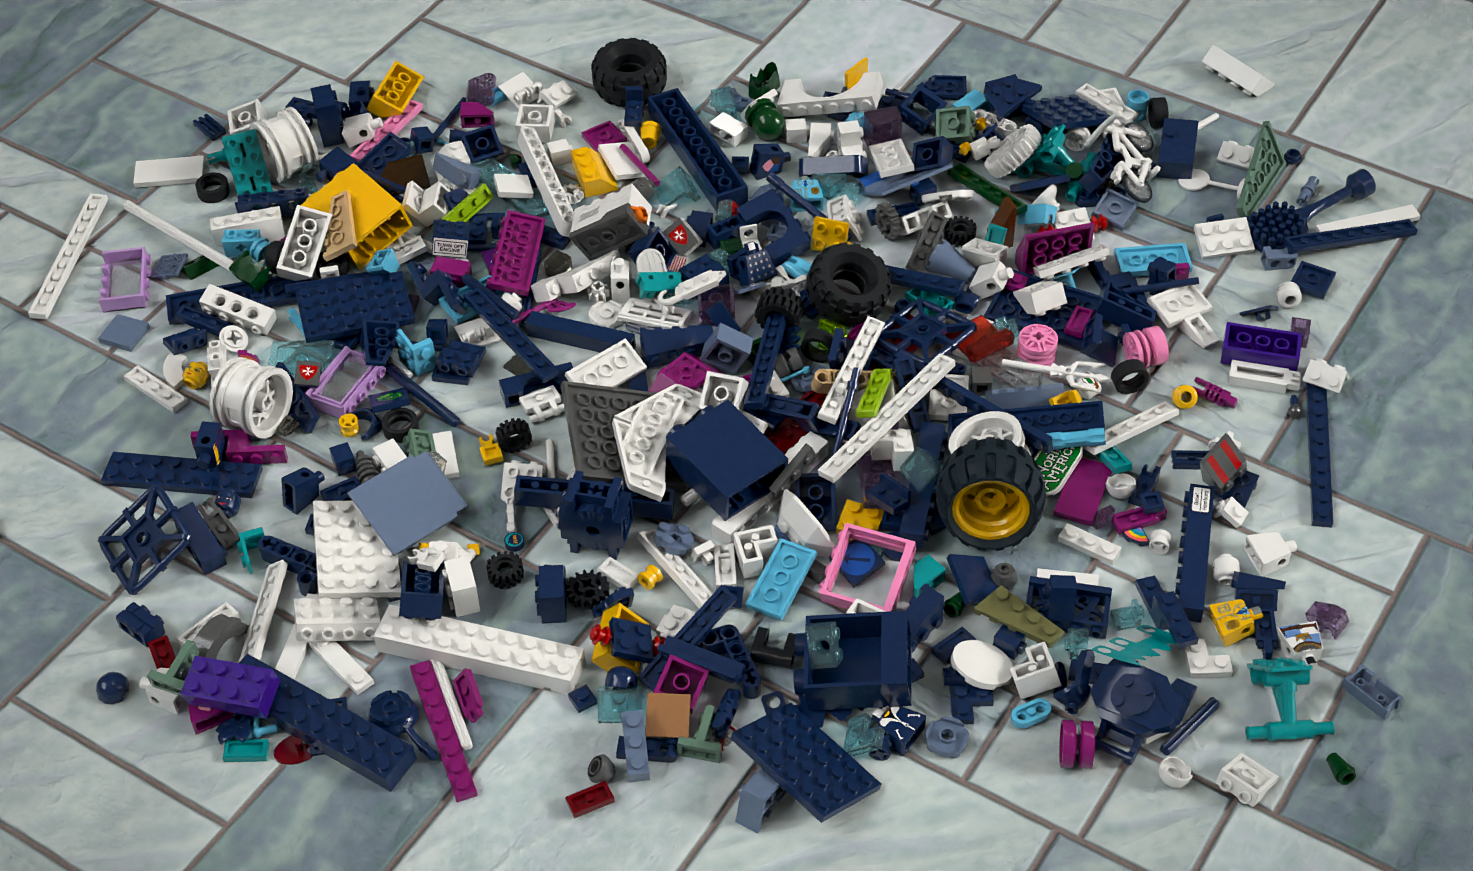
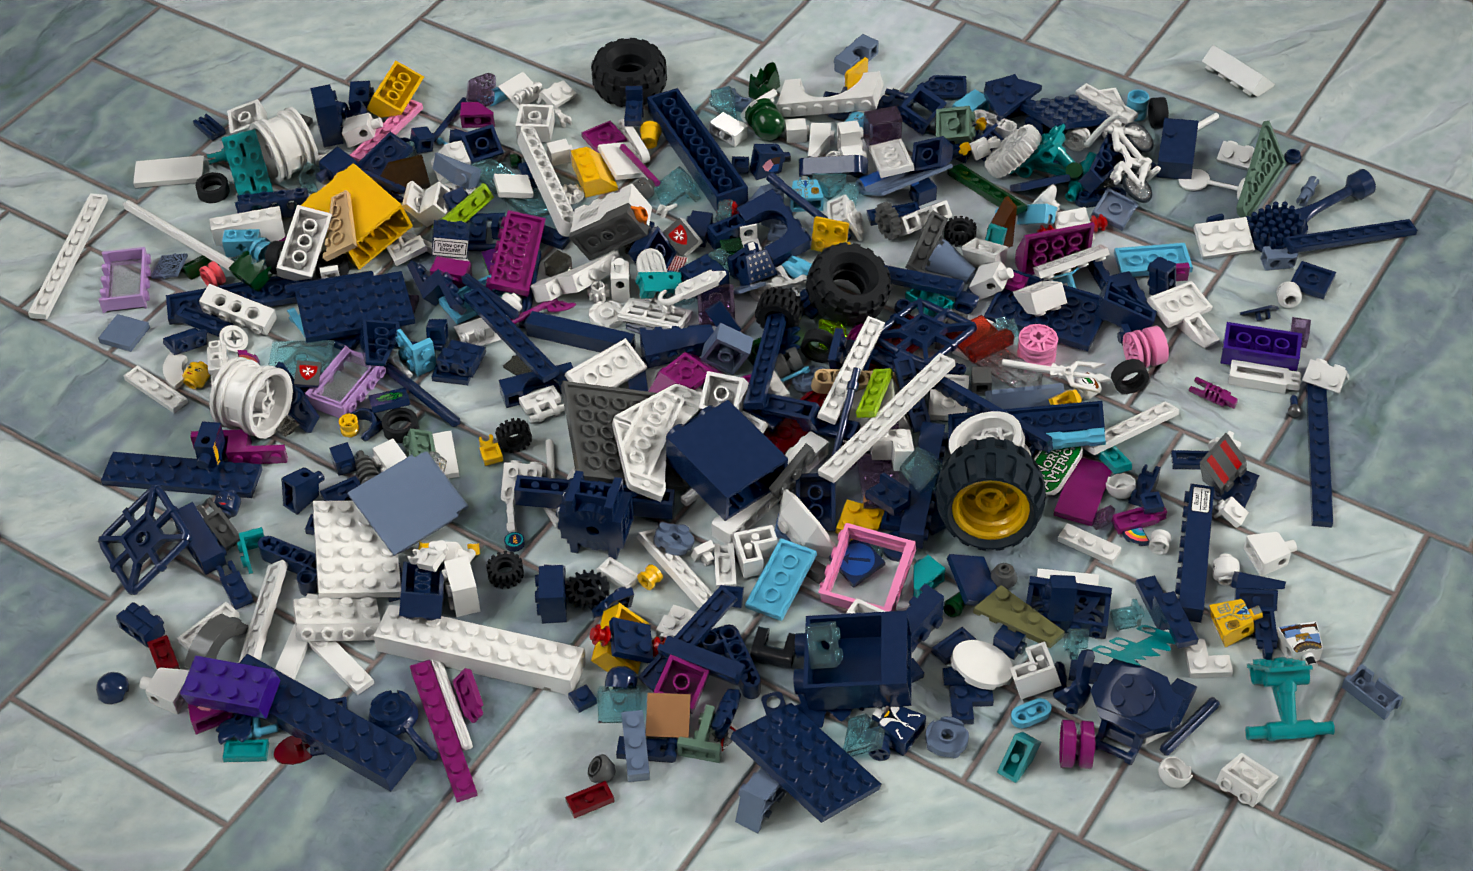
sand green bracket [147,640,200,697] -> none
dark blue plate [285,97,316,126] -> none
medium azure slope [366,248,400,275] -> none
white tile [921,190,974,204] -> none
magenta tile [1064,305,1094,339] -> none
dark blue bracket [1081,313,1118,367] -> none
dark blue bar [1125,277,1199,295] -> none
yellow head [1171,385,1198,409] -> none
clear purple hand [1305,601,1349,639] -> none
white tile [1315,205,1421,232] -> none
dark green cone [1326,753,1356,785] -> none
none -> coral wheel [199,261,226,286]
none -> dark blue hinge [216,560,254,610]
none -> sand blue arch [834,34,879,75]
none -> teal slope [997,732,1042,783]

